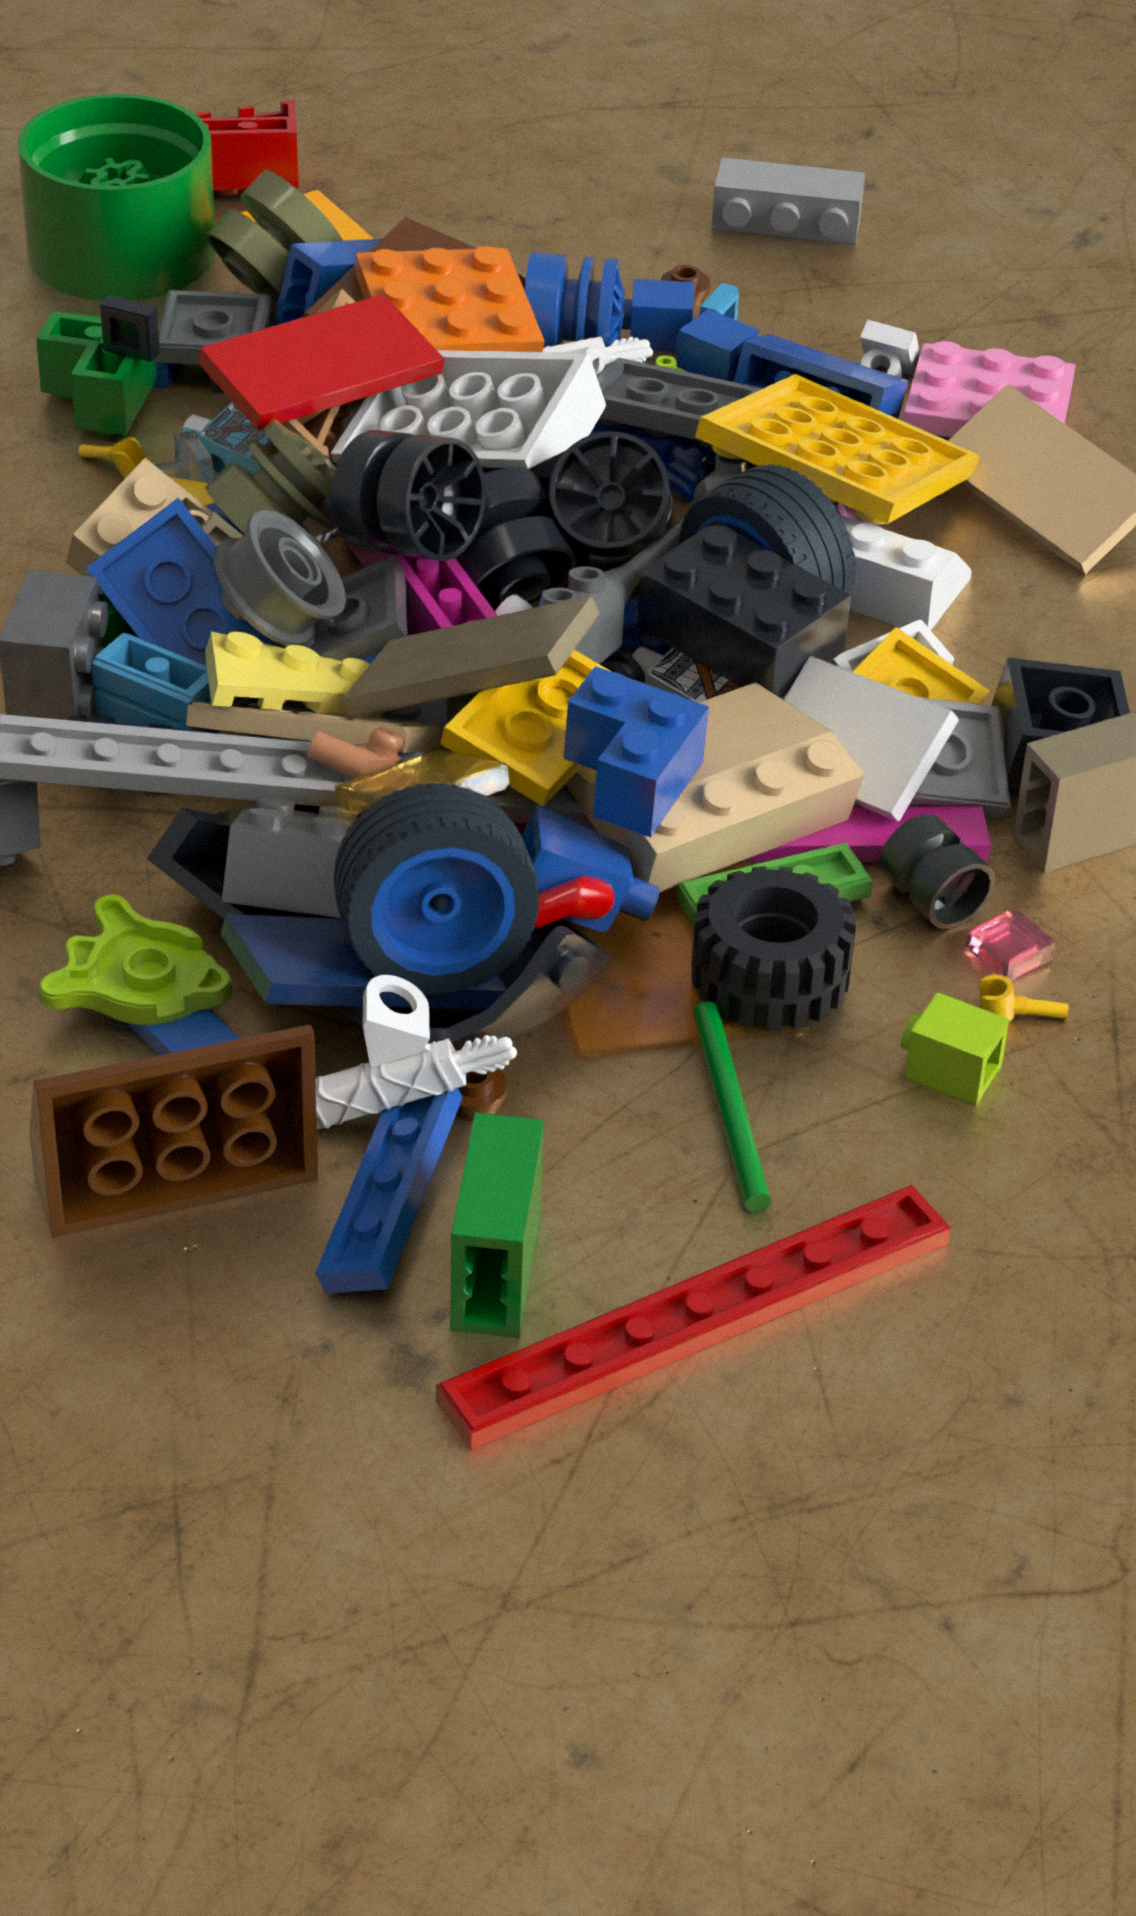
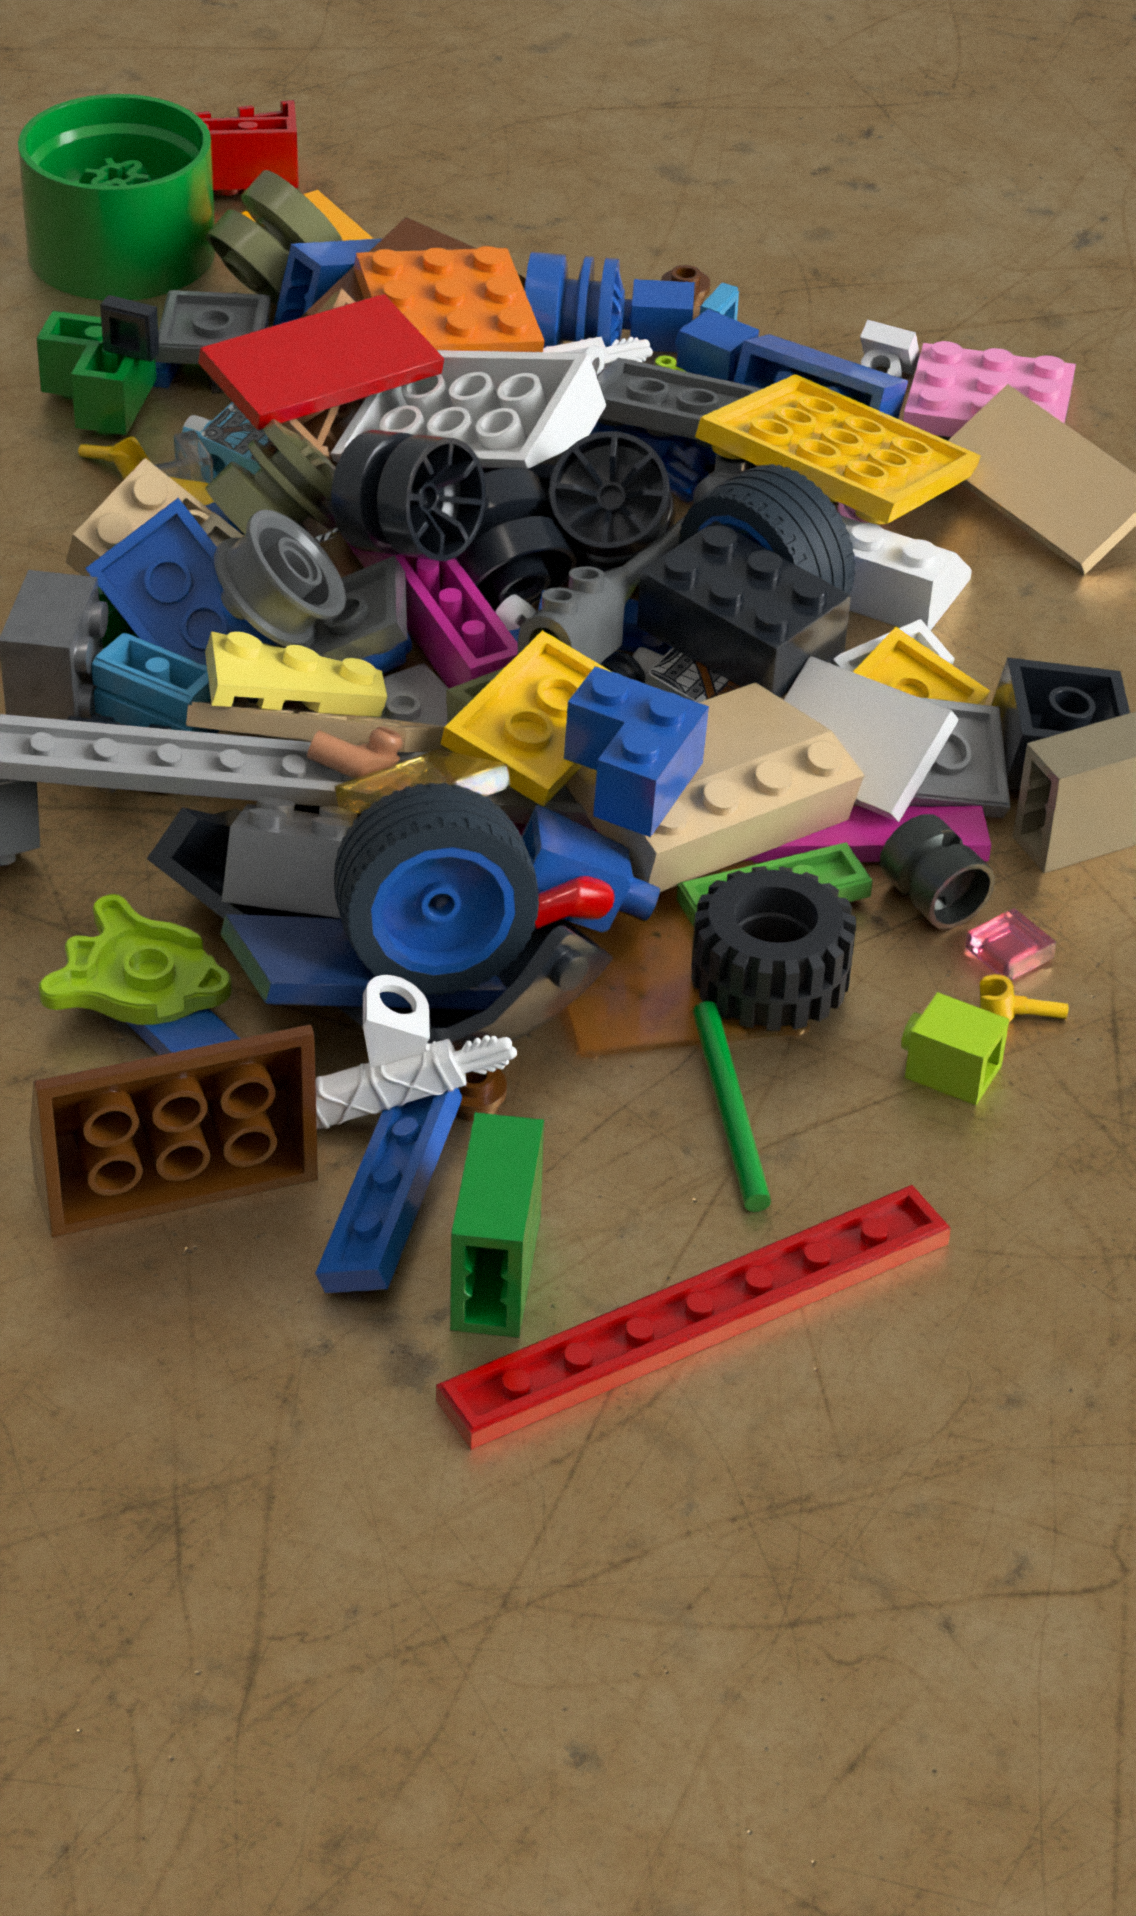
dark tan tile [342,595,600,717] -> none
light grey brick [712,157,865,244] -> none

